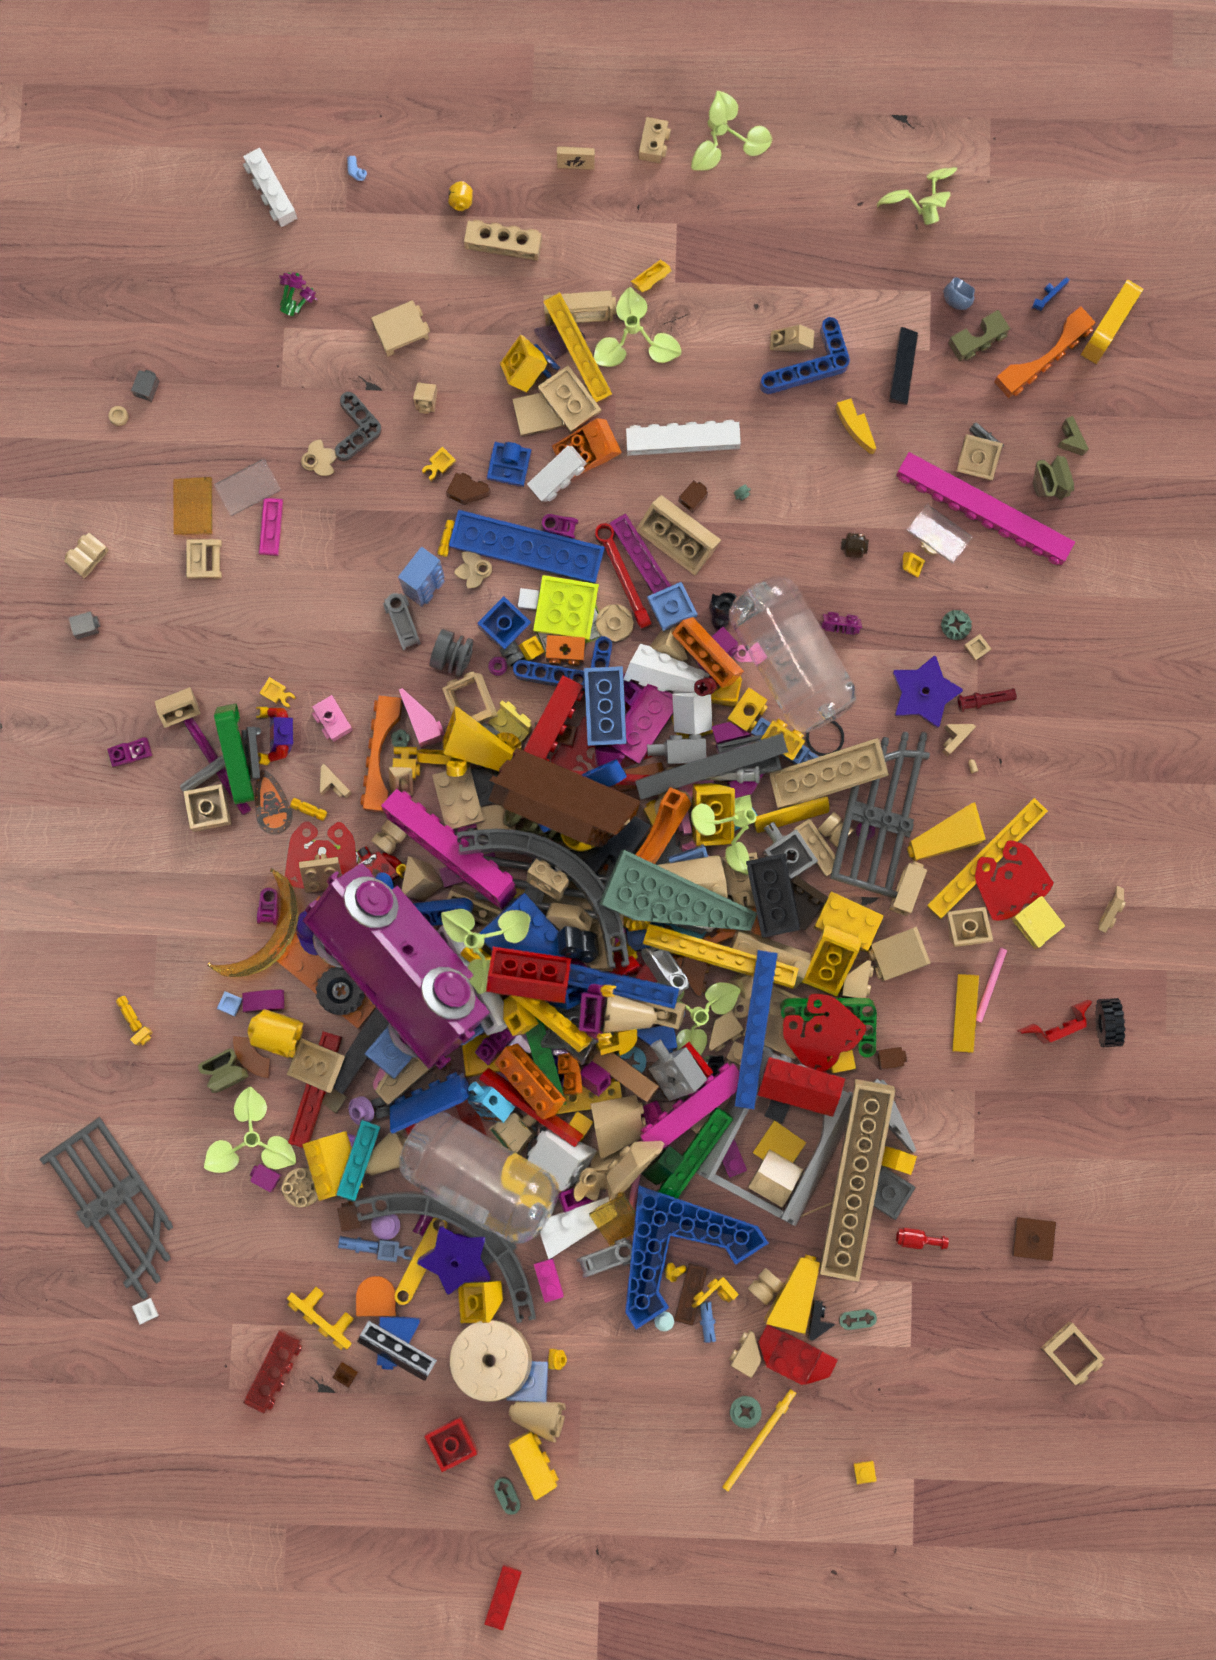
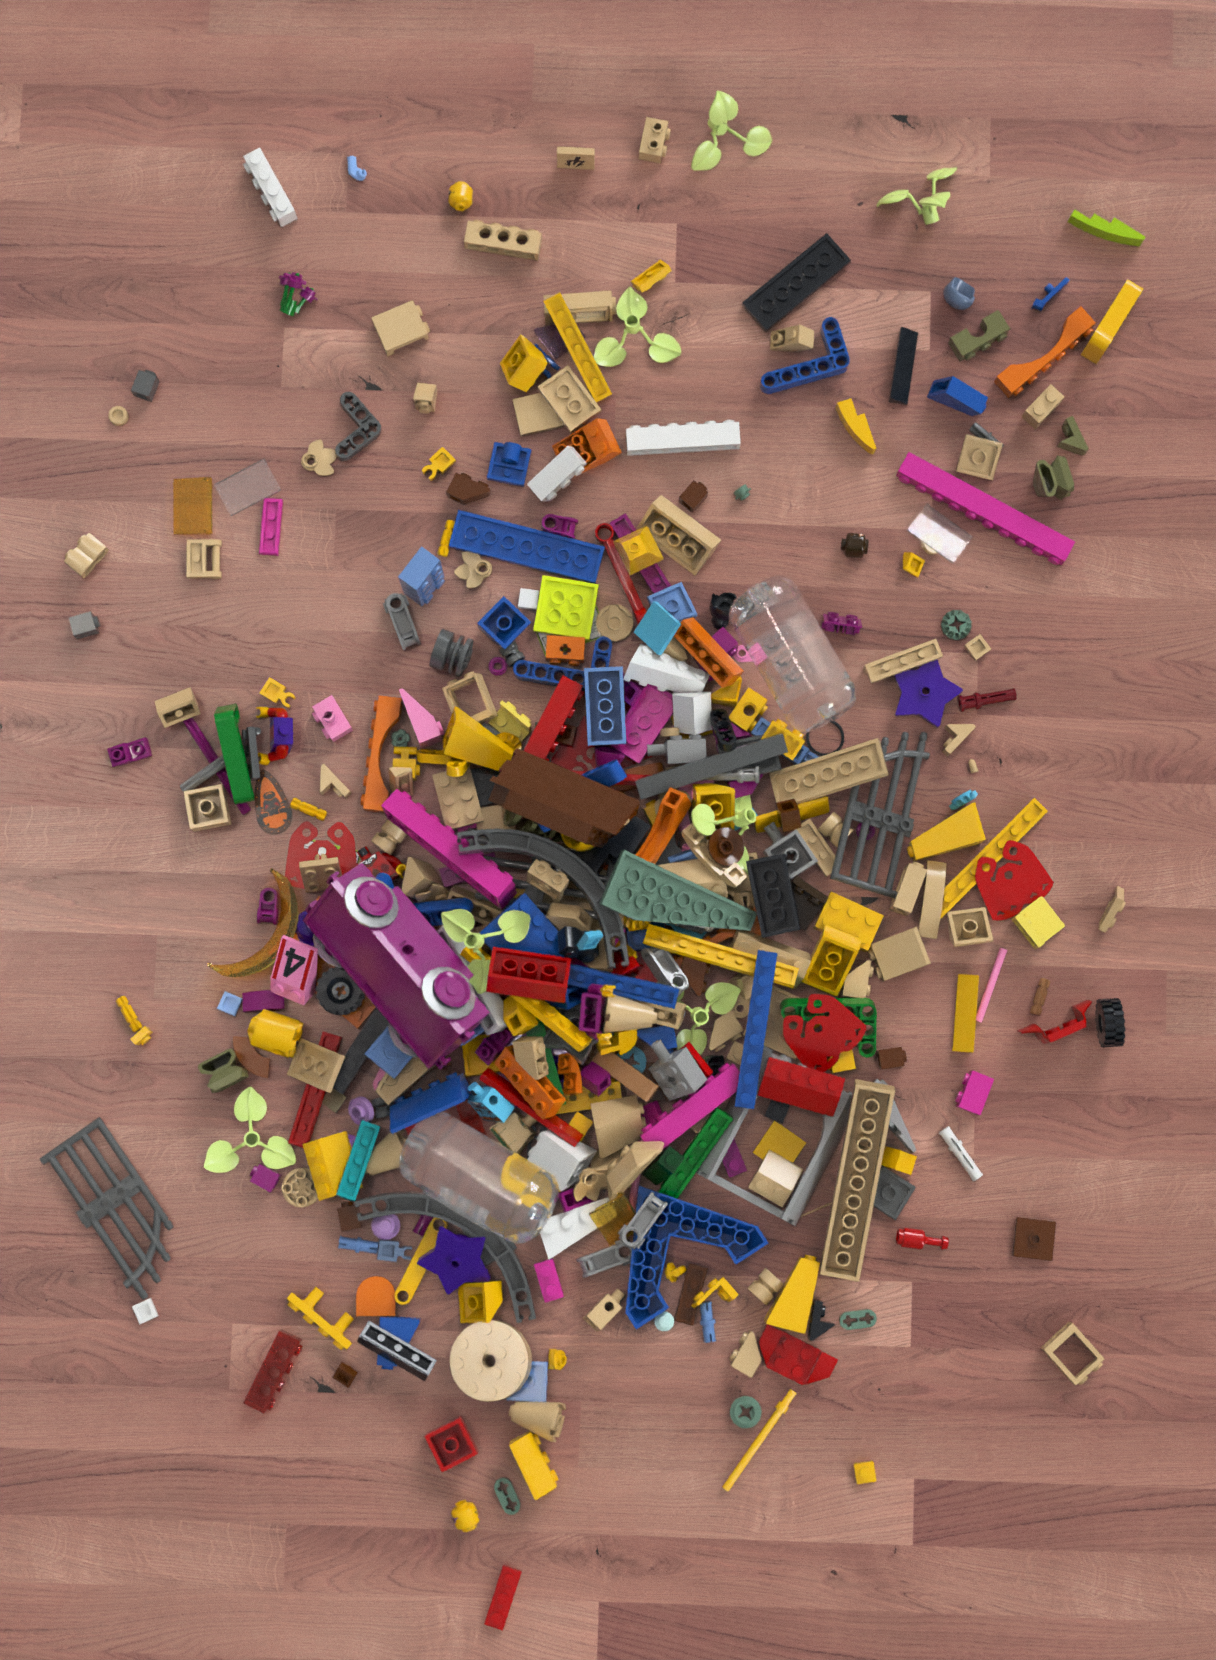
yellow plate [518,636,545,661] -> none
dark red pin [694,678,721,696] -> none
none -> bright pink slope [270,935,318,1005]
none -> tan plate [415,884,450,903]
none -> yellow head [451,1500,480,1532]
none -> tan slope [513,1036,548,1080]
none -> medium azure tile [577,930,603,950]
none -> tan torso [583,1288,626,1332]
none -> yellow slope [613,526,664,576]
none -> light grey piece [618,1191,668,1249]
none -> medium azure tile [634,601,681,655]
none -> tan tile [660,727,680,736]
none -> tan slope [681,823,749,888]
none -> reddish brown dish [708,827,744,866]
none -> black beam [710,708,736,752]
none -> black plate [742,233,851,332]
none -> reddish brown brick [776,799,802,832]
none -> tan fence [863,639,943,684]
none -> tan slope [918,860,946,939]
none -> blue slope [927,376,988,416]
none -> white pin [939,1126,983,1181]
none -> medium azure gear [949,789,978,810]
none -> dark pink brick [955,1070,994,1115]
none -> tan brick [1022,384,1065,429]
none -> medium nougat axle [1030,978,1050,1016]
none -> lime slope [1067,210,1145,246]

